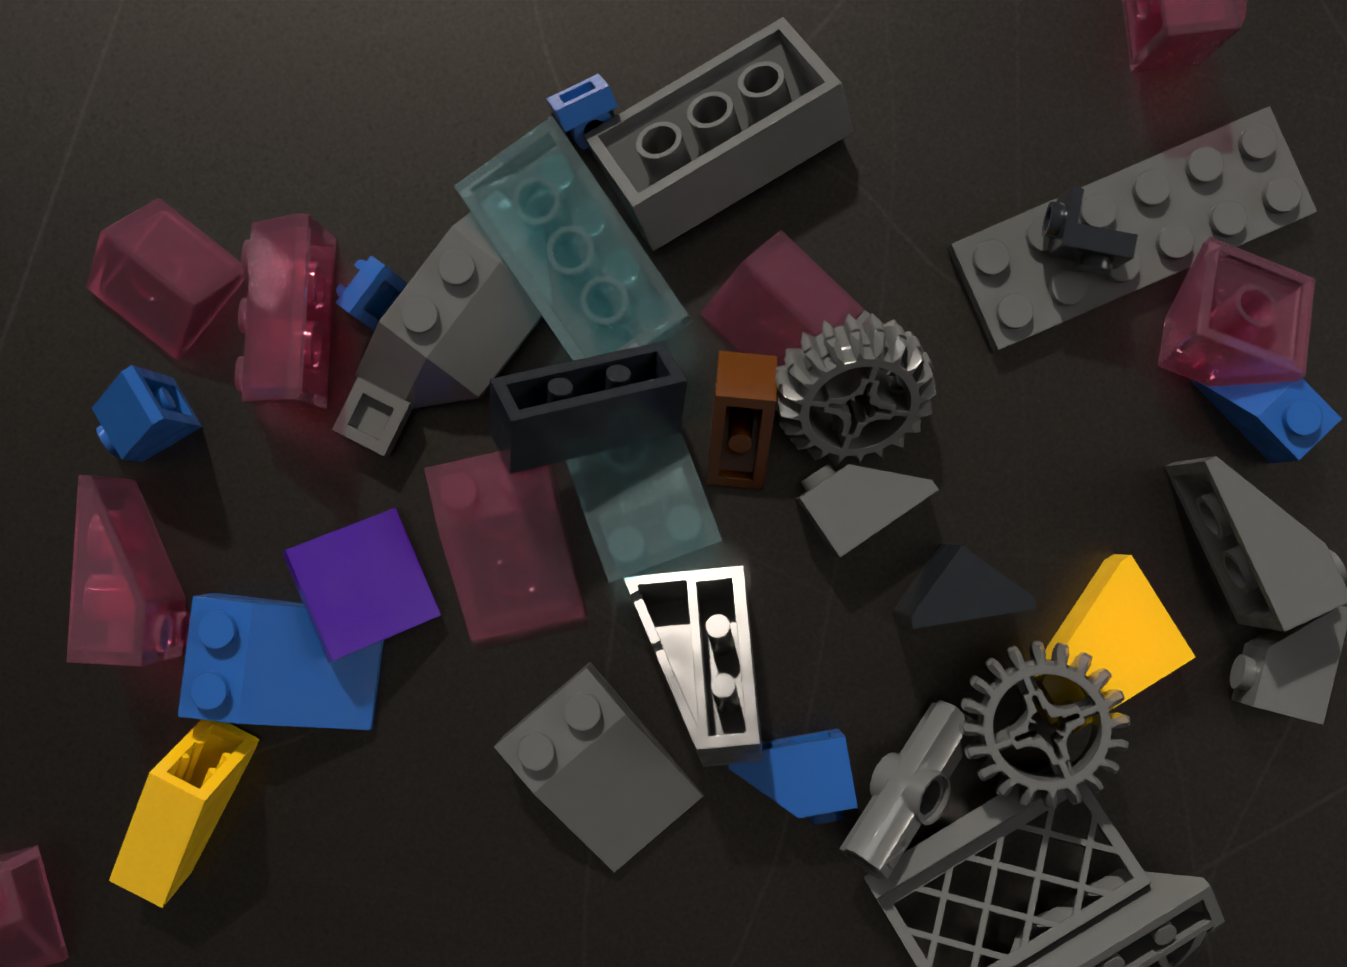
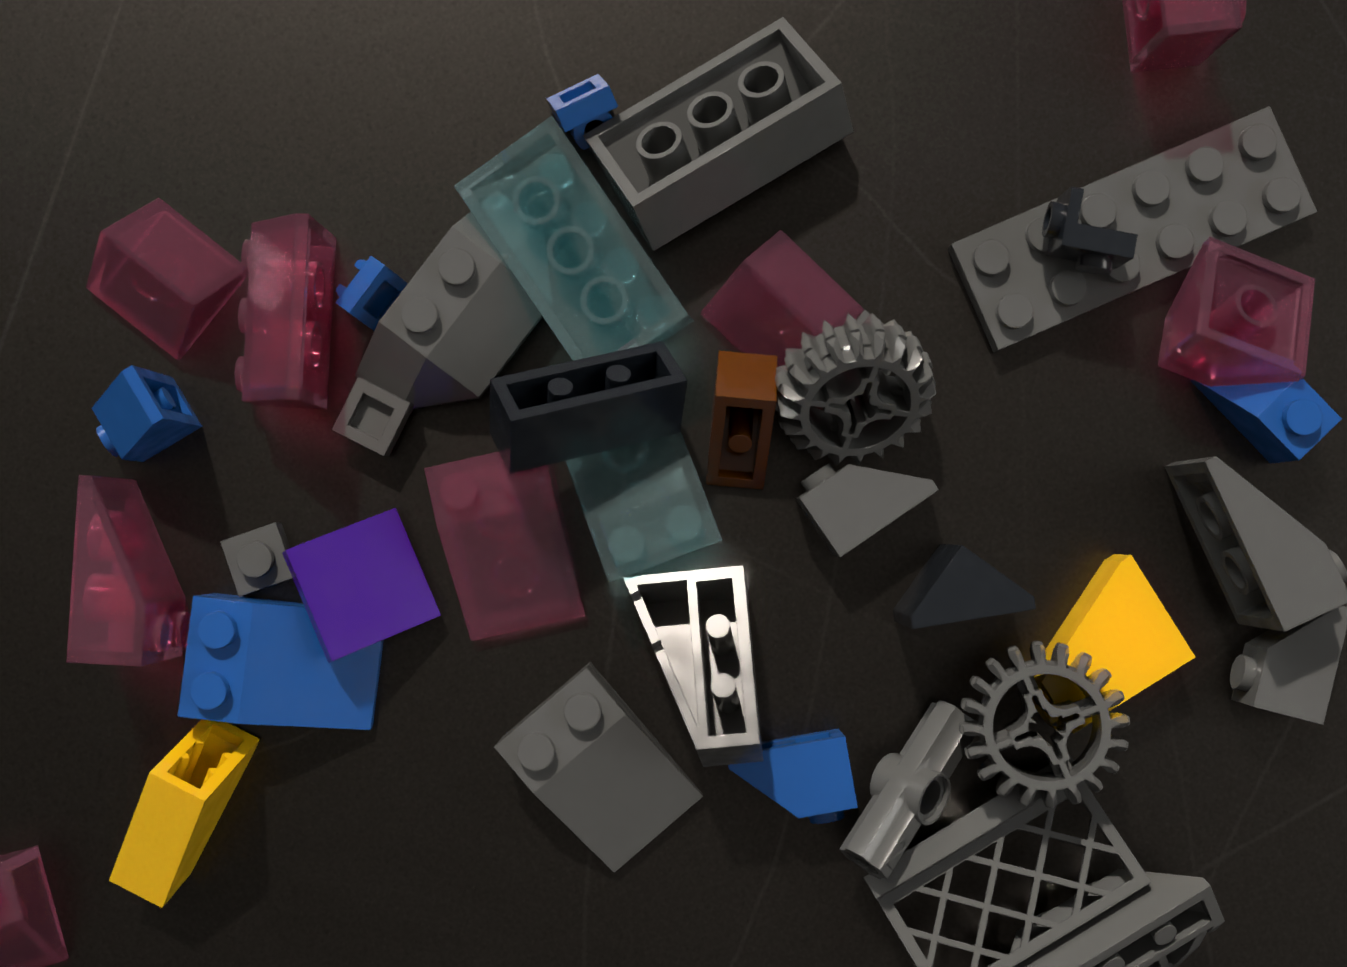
none -> dark grey plate [220,522,293,597]

